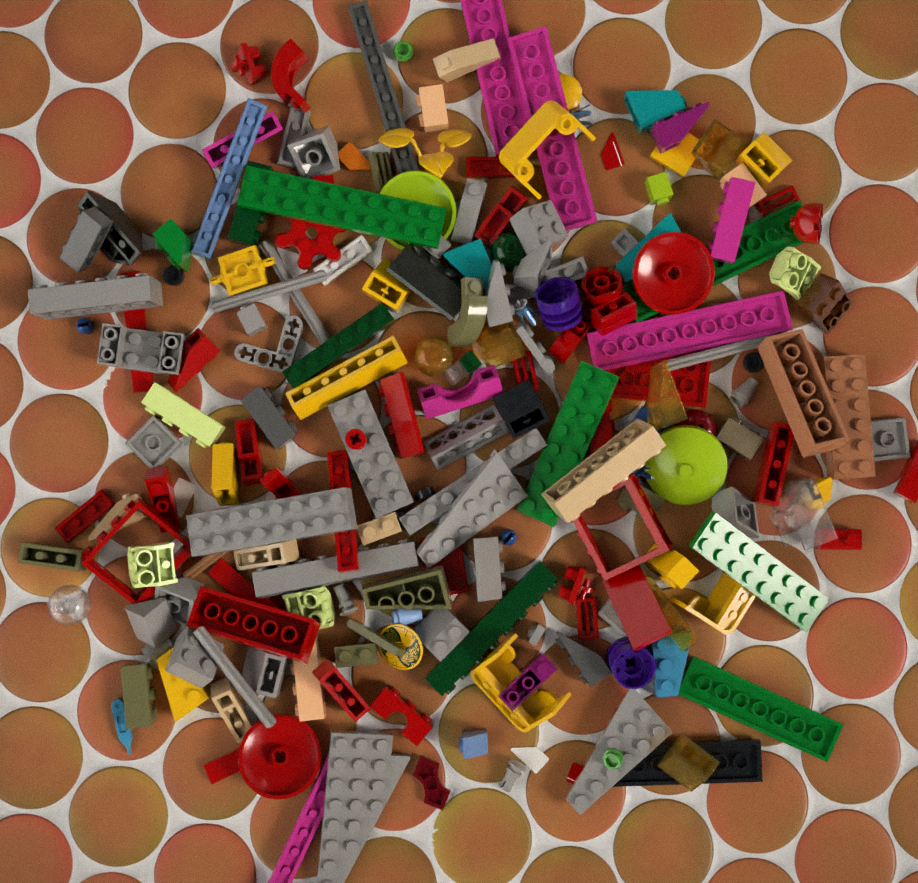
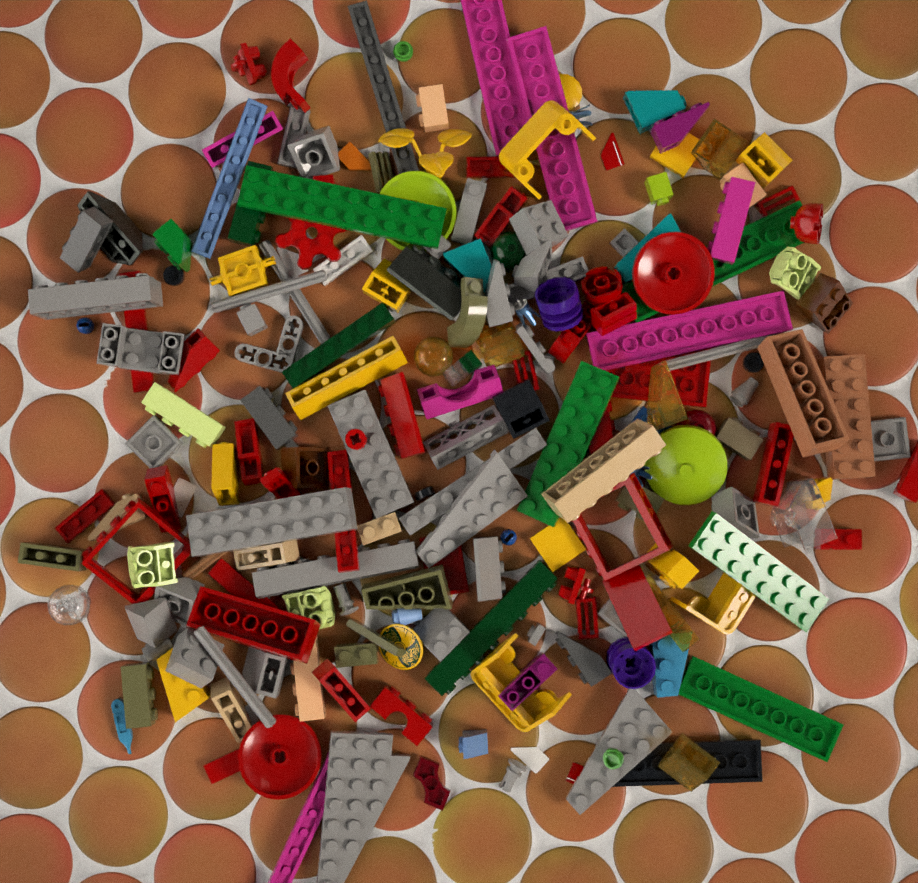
tan slope [433,39,501,83] -> none
none -> reddish brown slope [281,447,329,488]
none -> yellow tile [529,517,586,572]

